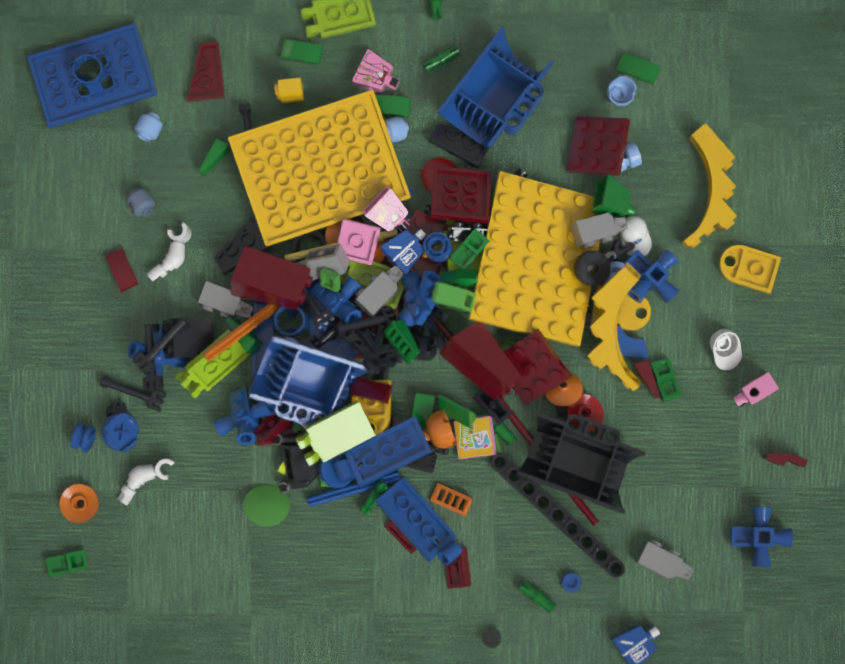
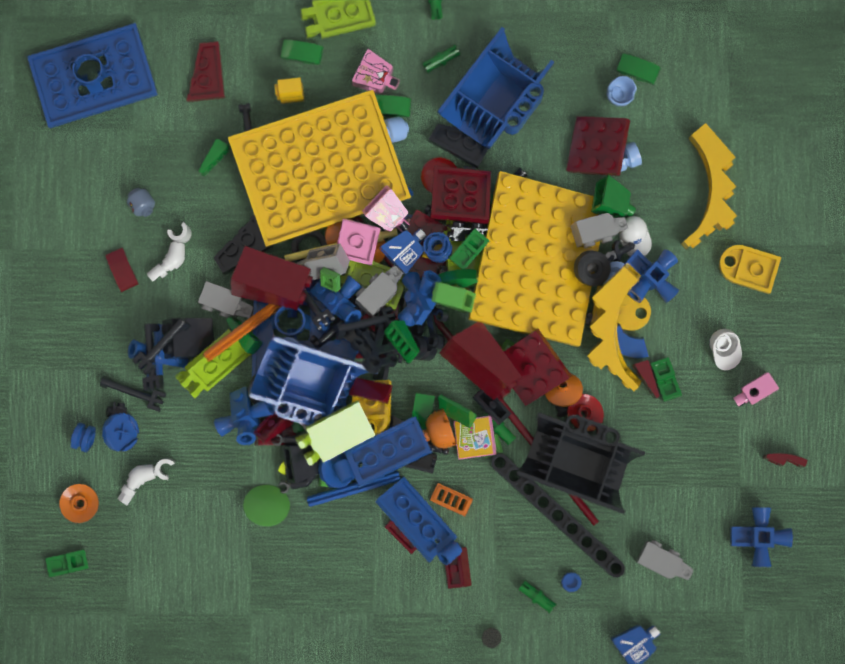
light blue head [134,112,163,142] -> none
green axle [360,481,388,515] -> none

